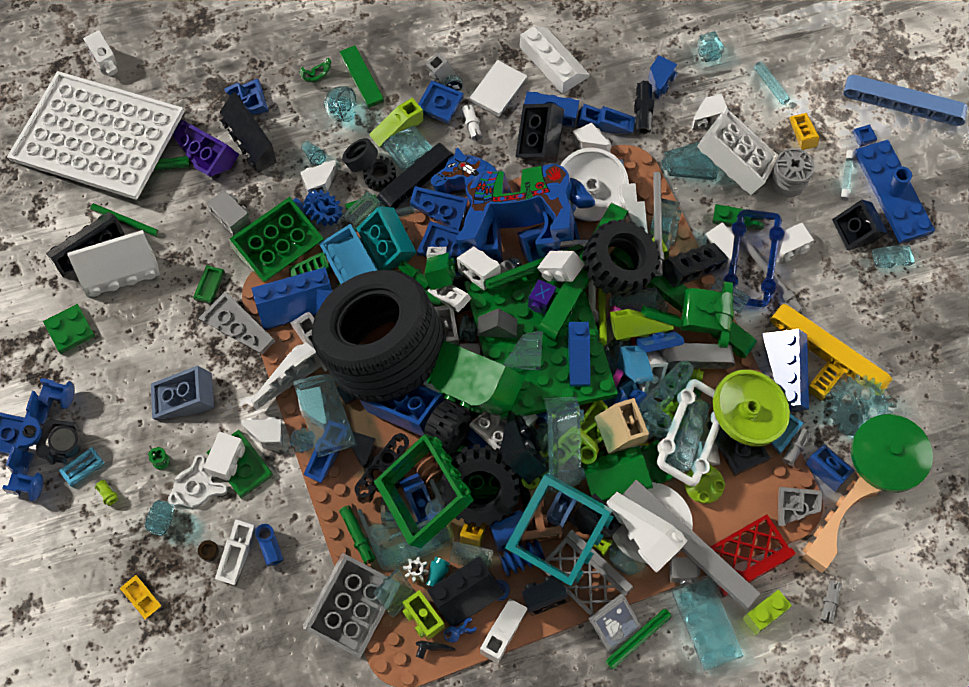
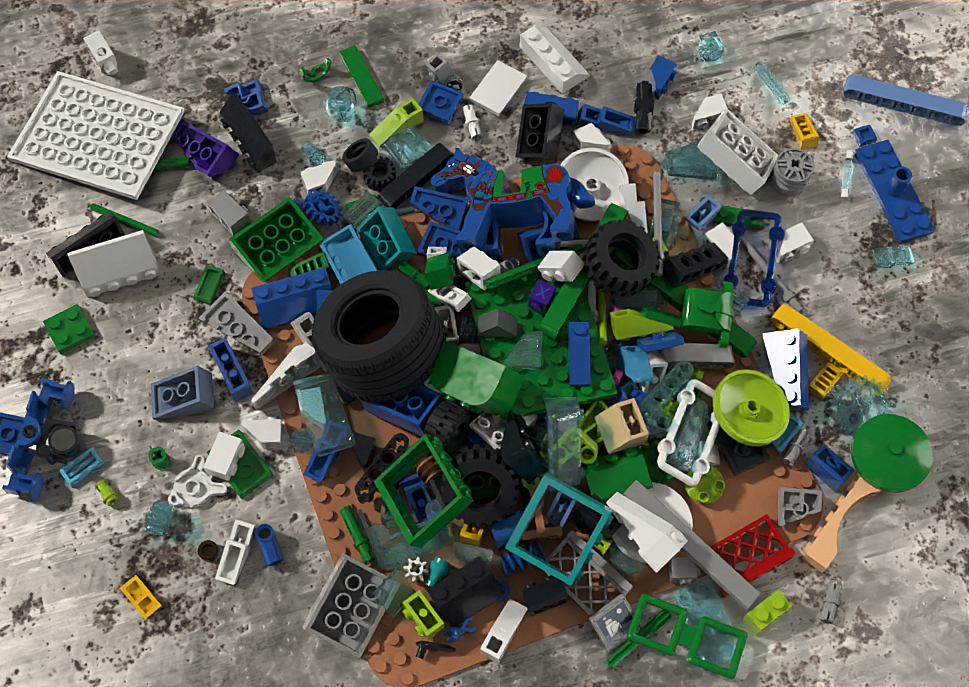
black slope [832,199,888,251] -> none
none -> blue brick [208,337,253,402]
none -> green bar [627,594,748,679]
none -> medium blue slope [684,195,722,230]

